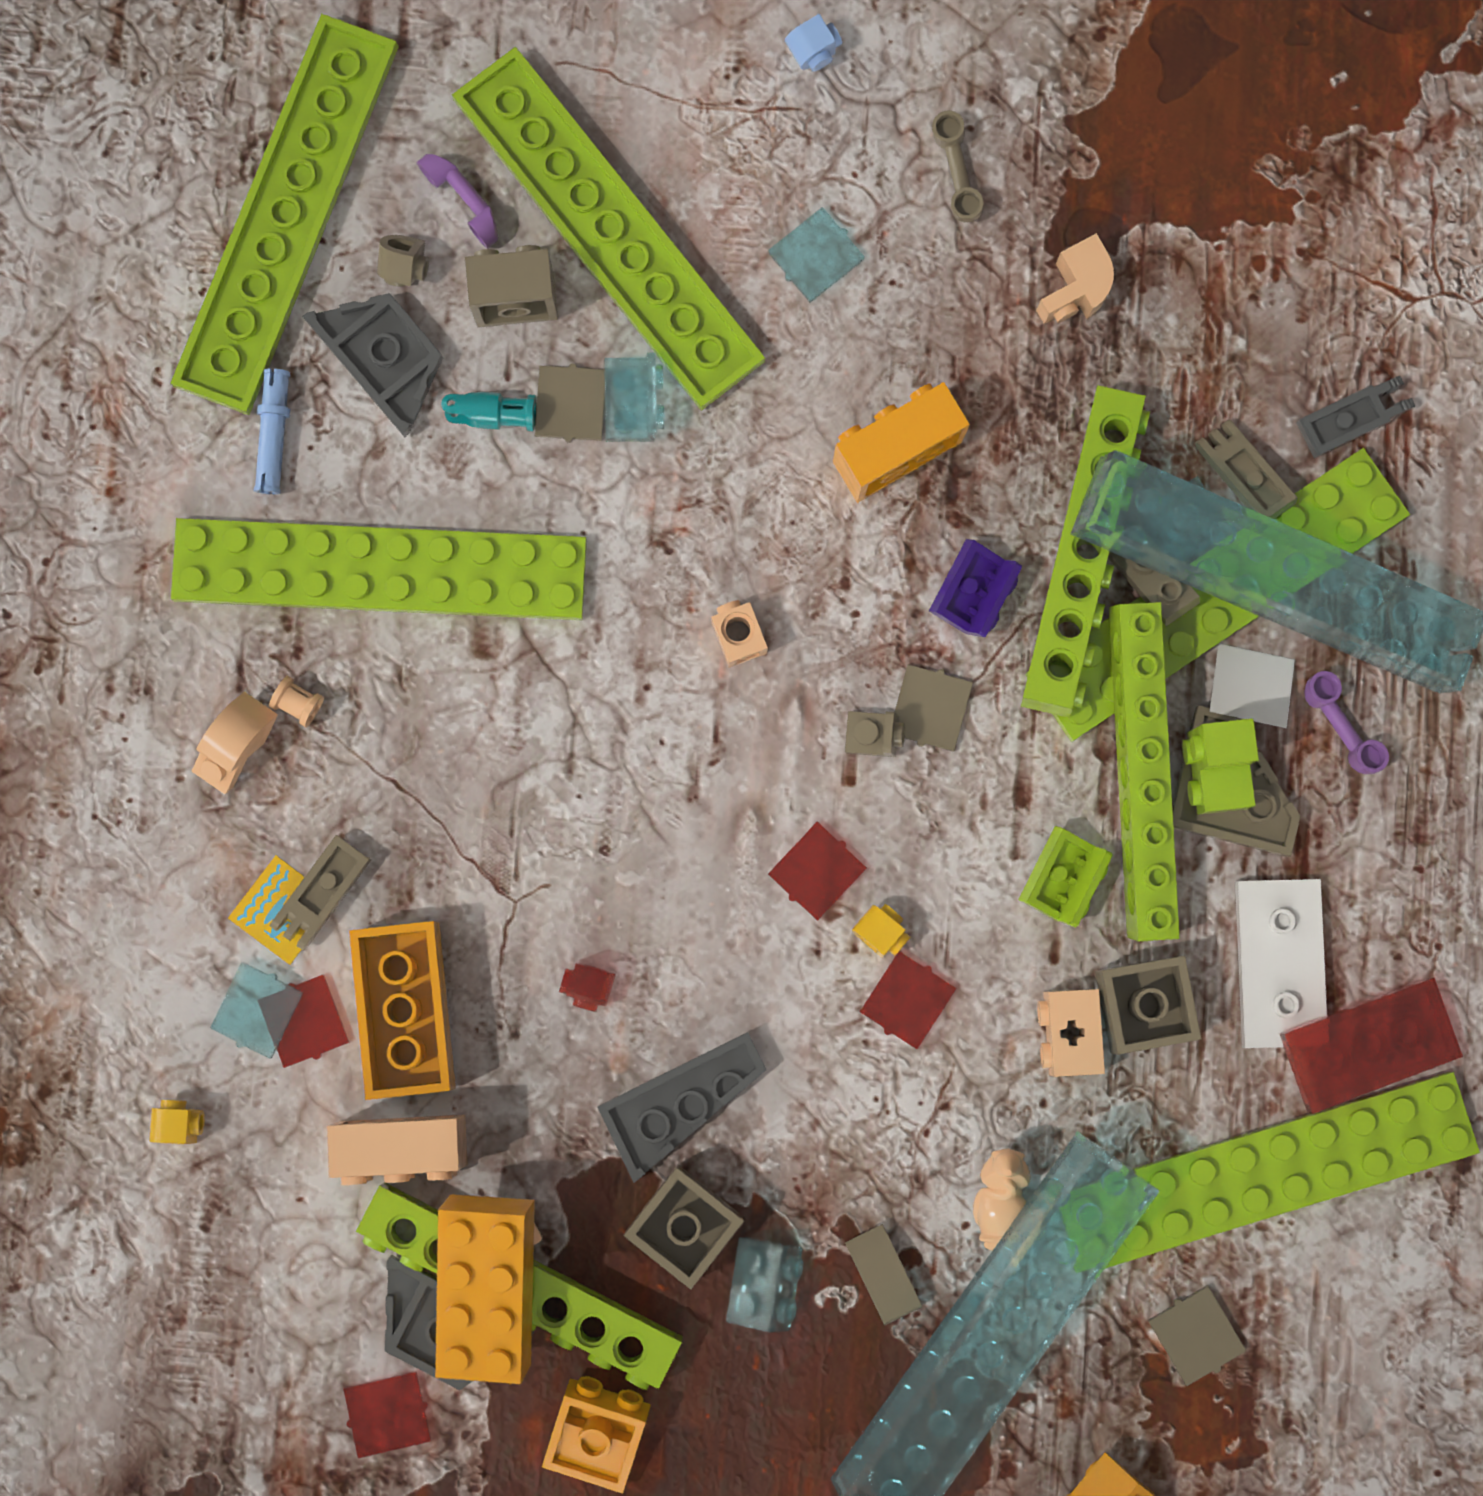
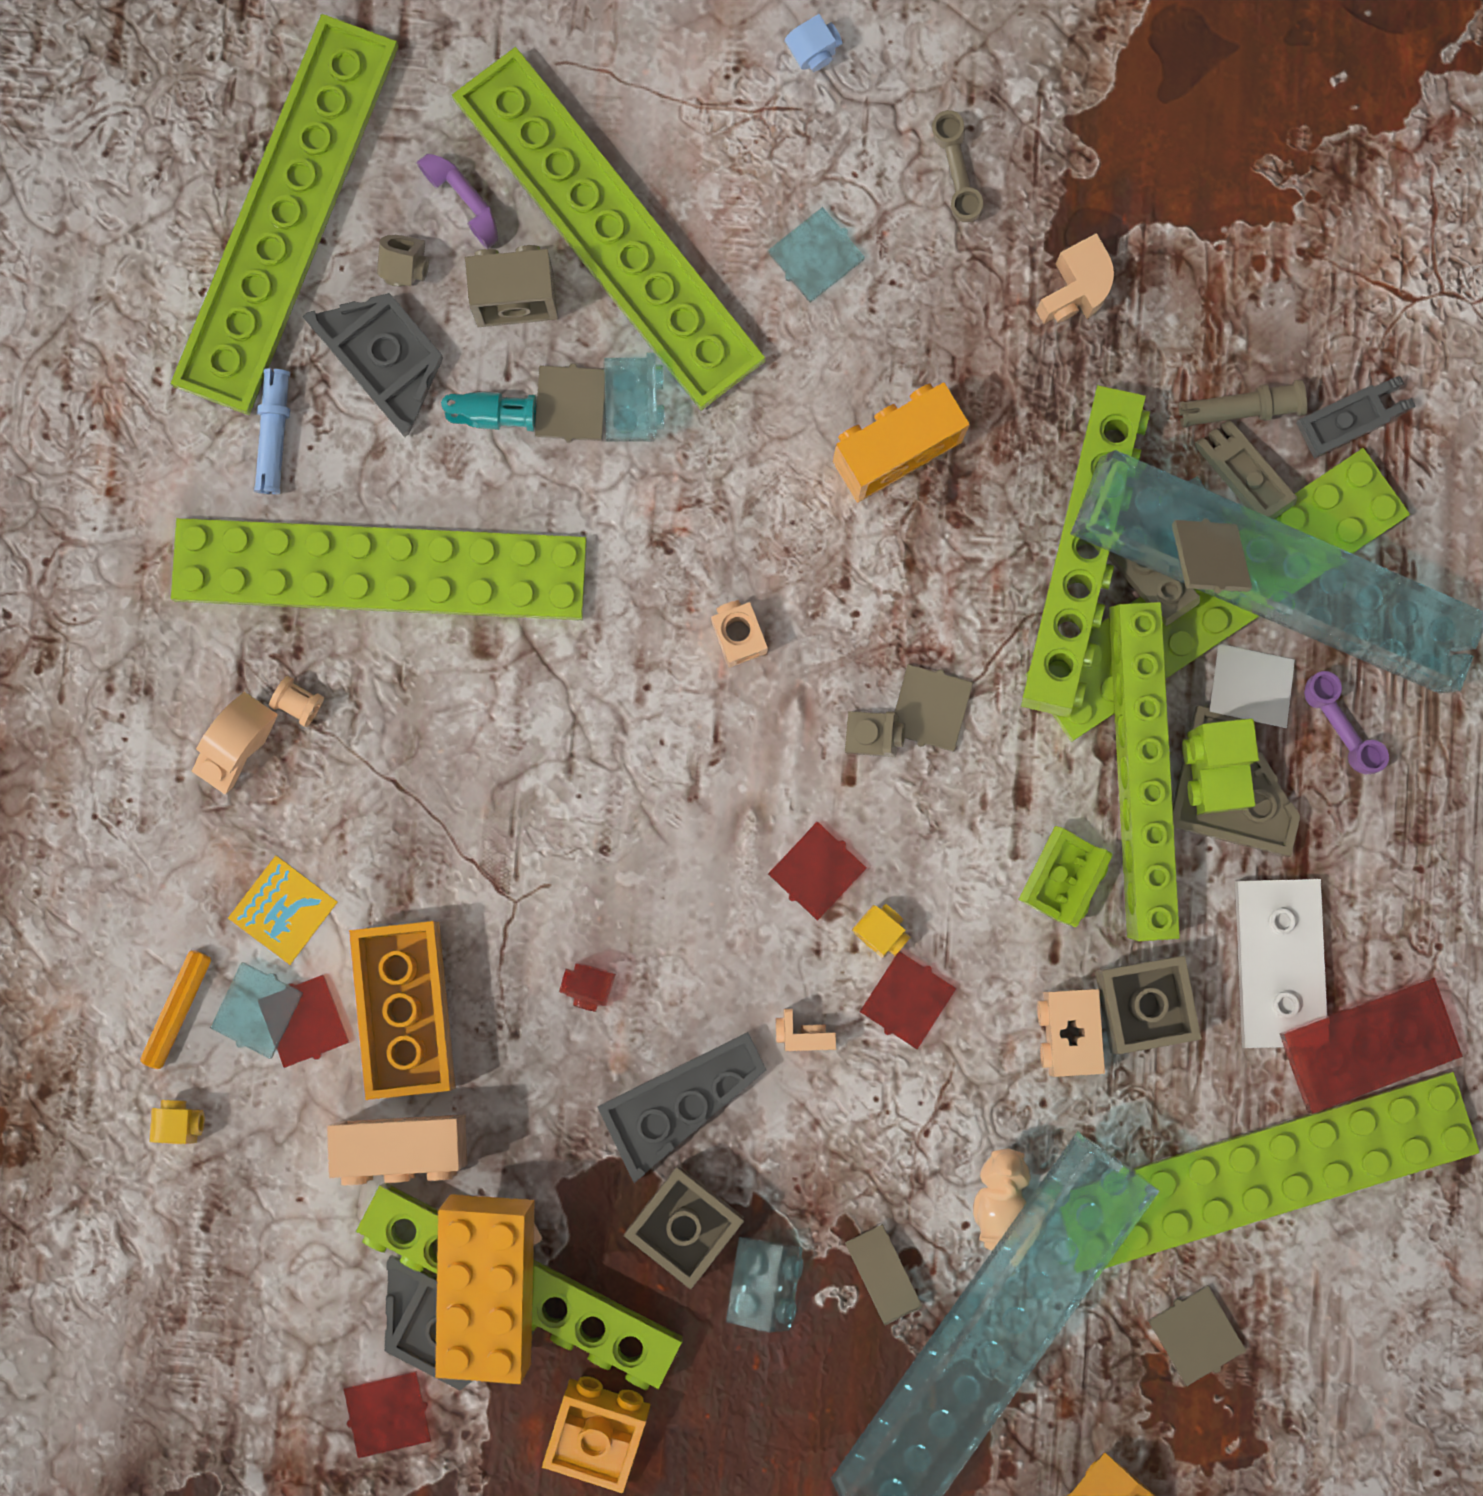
dark tan hinge [270,835,371,951] -> none
dark purple bracket [929,539,1022,637] -> none
none -> light orange axle [140,950,211,1069]
none -> light nougat bracket [775,1009,836,1051]
none -> dark tan piece [1172,518,1252,594]
none -> dark tan pin [1179,379,1307,428]

